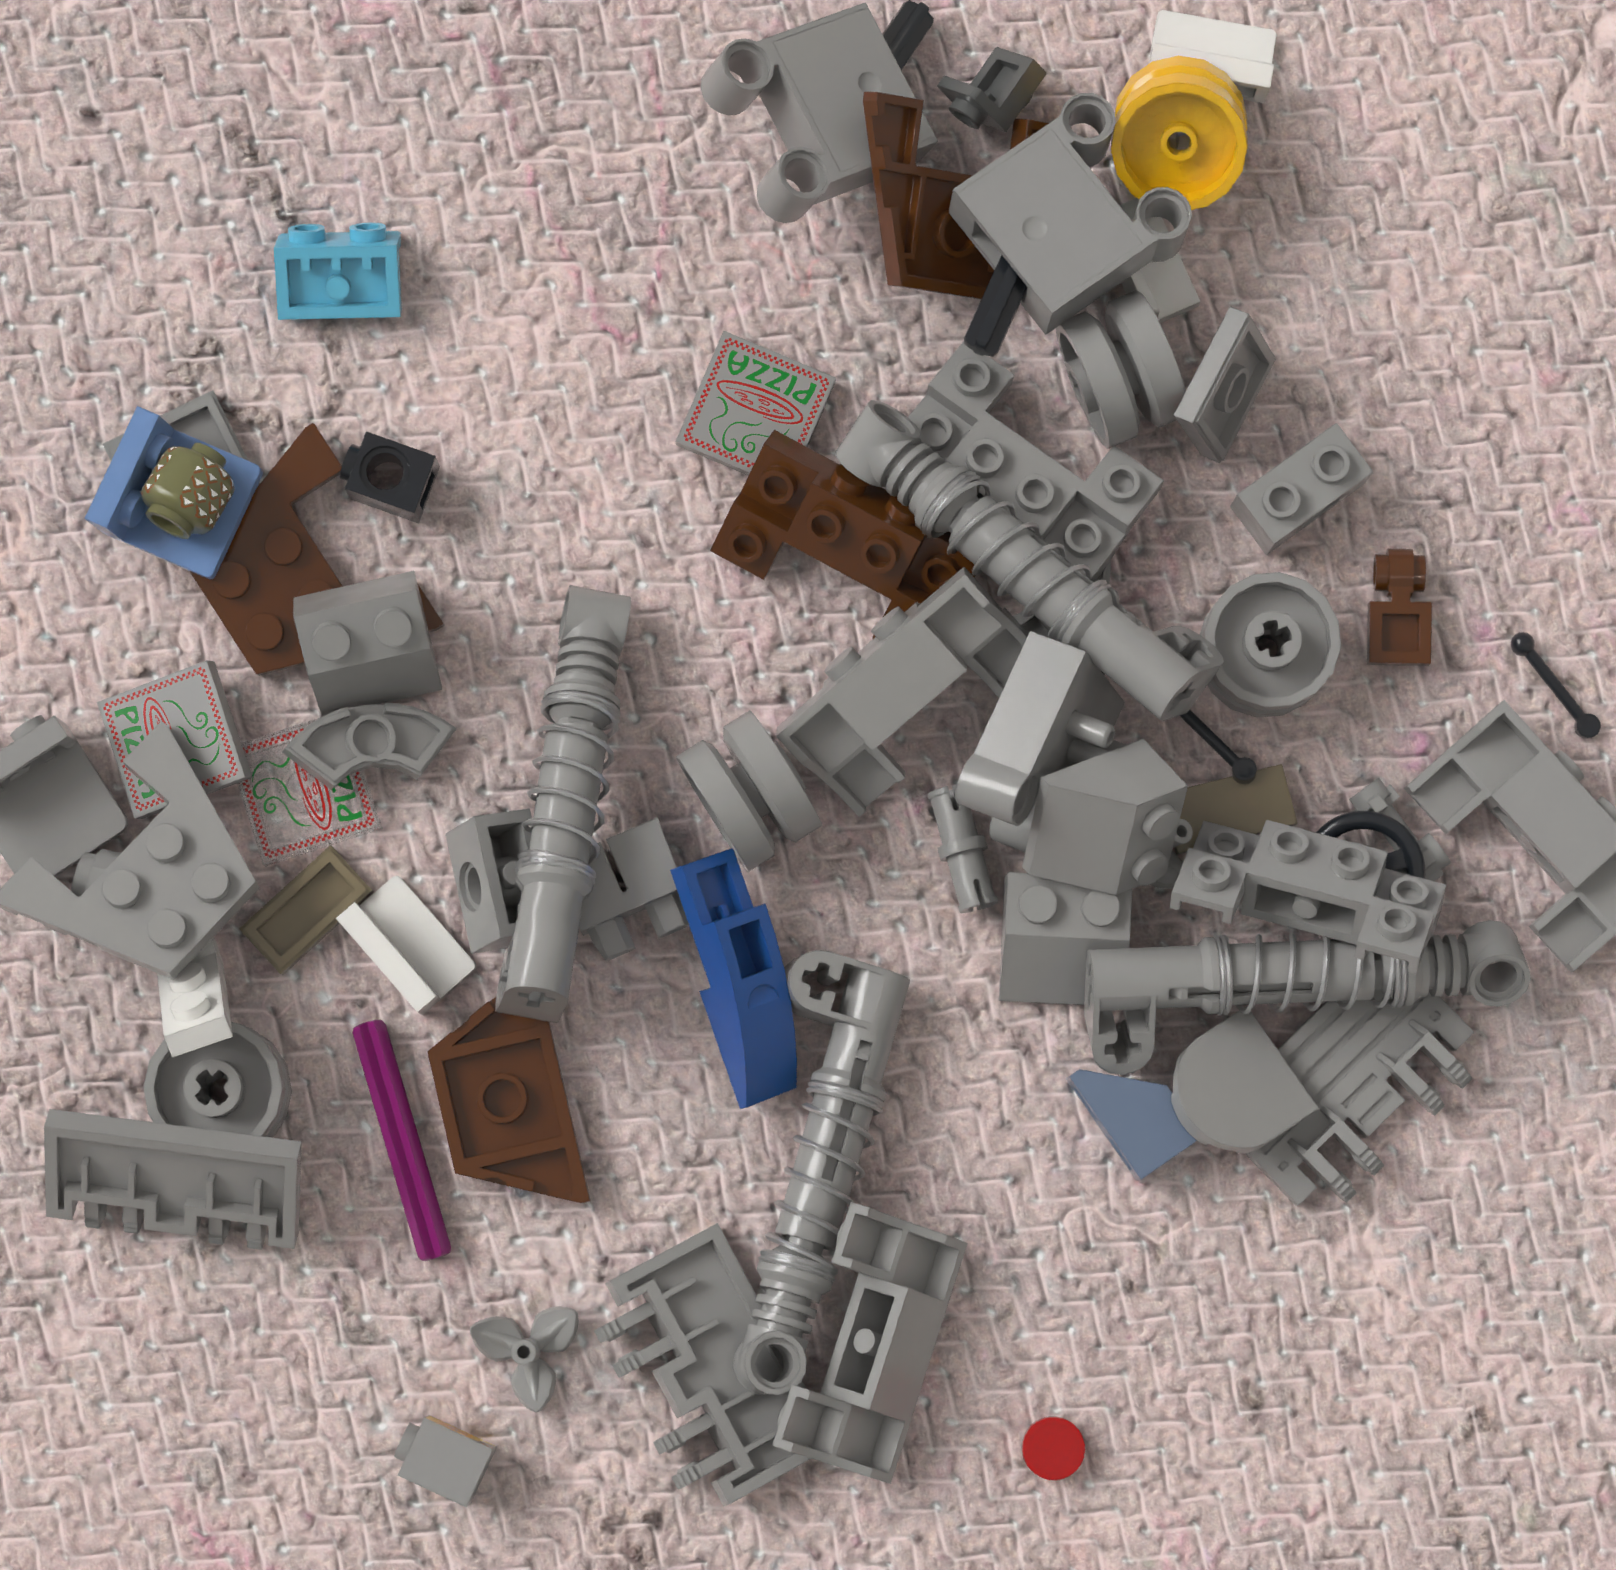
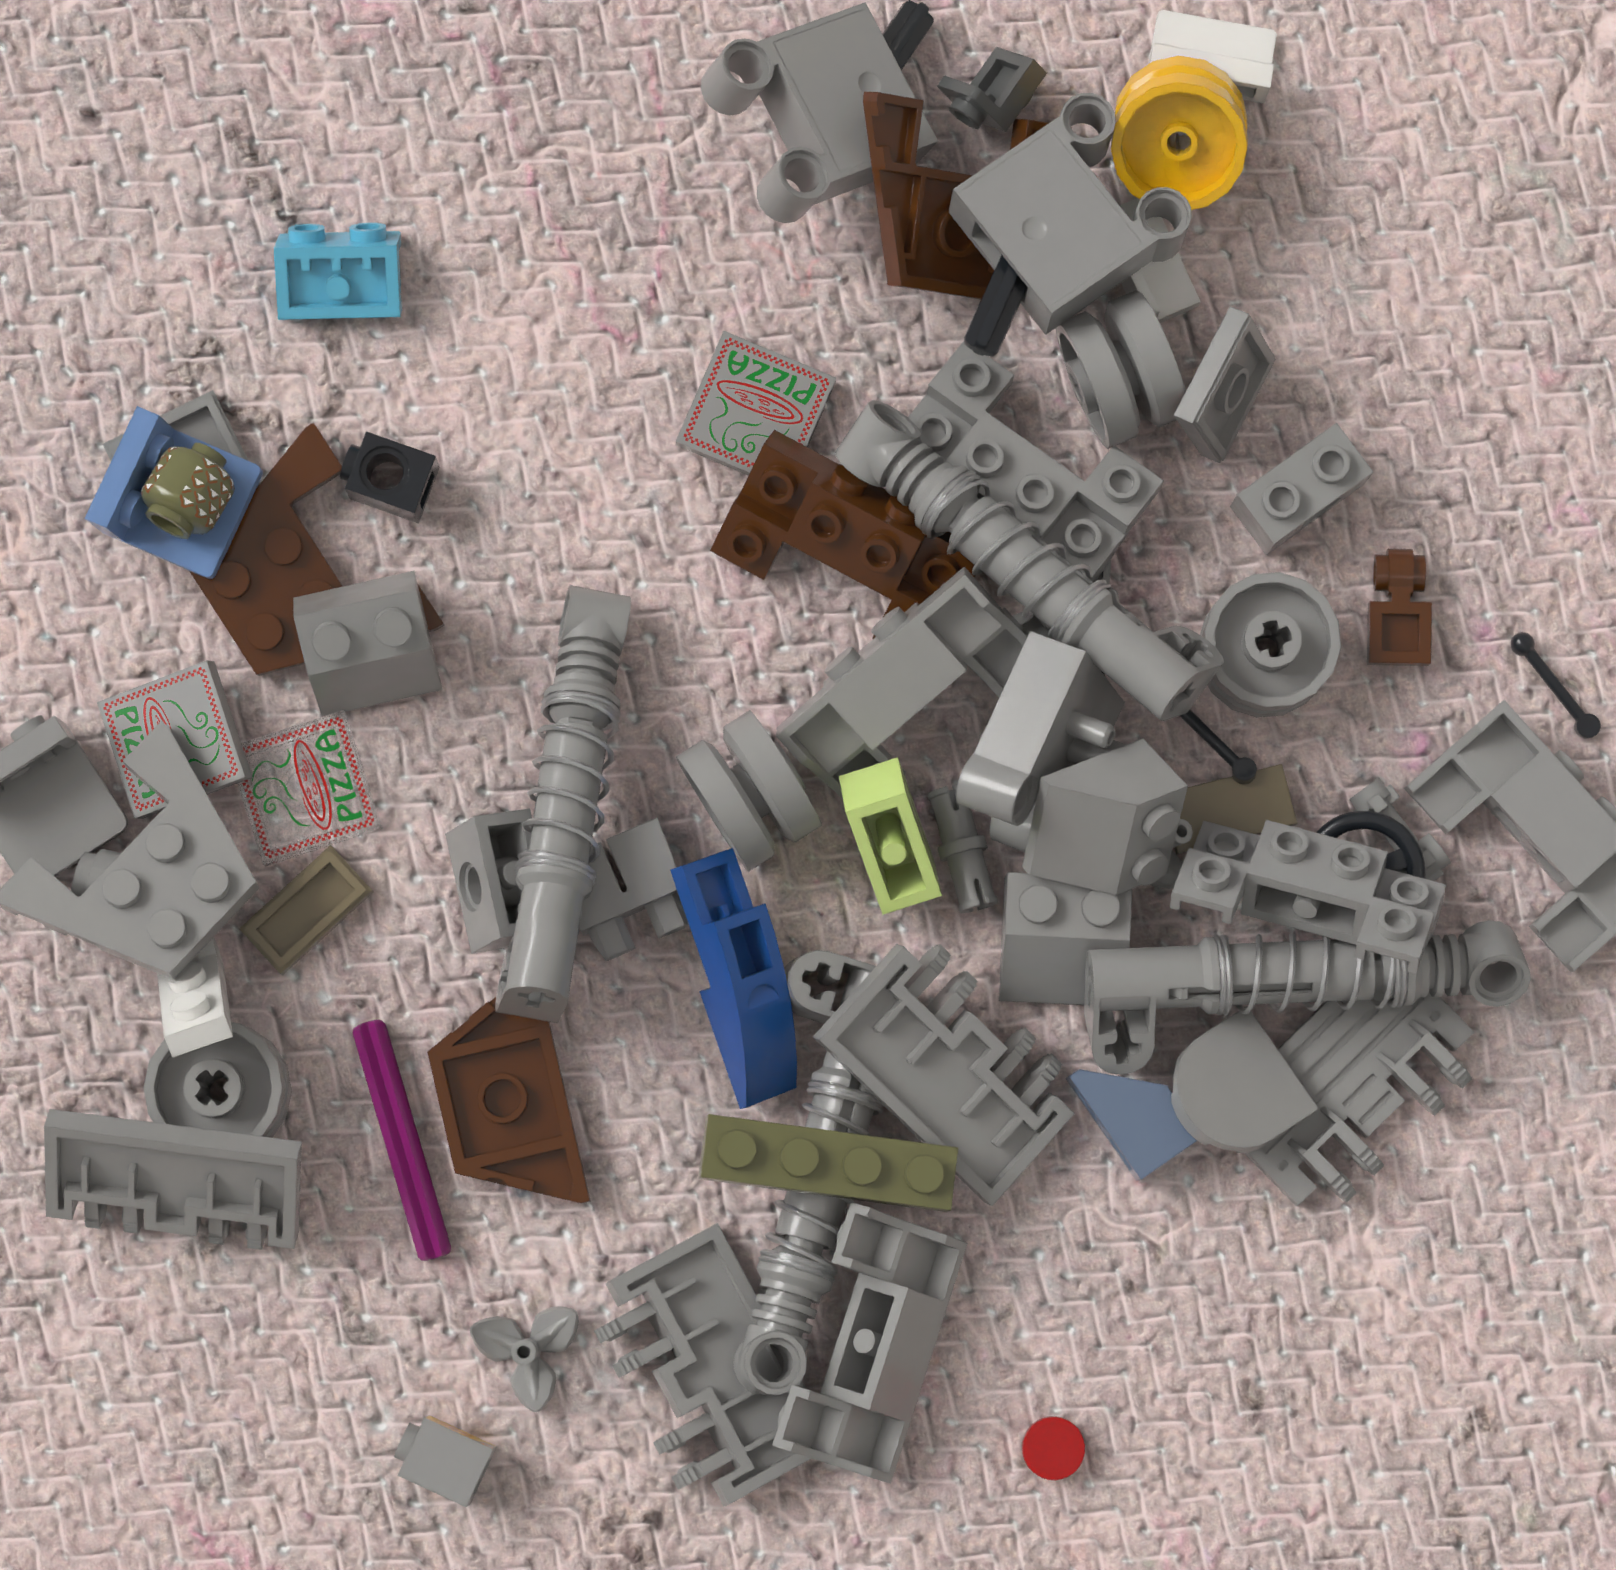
light grey tile [282,702,457,790] -> none
white panel [336,876,476,1015] -> none
none -> olive plate [698,1114,958,1212]
none -> light grey hinge [813,944,1075,1206]
none -> yellowish green brick [839,757,942,915]

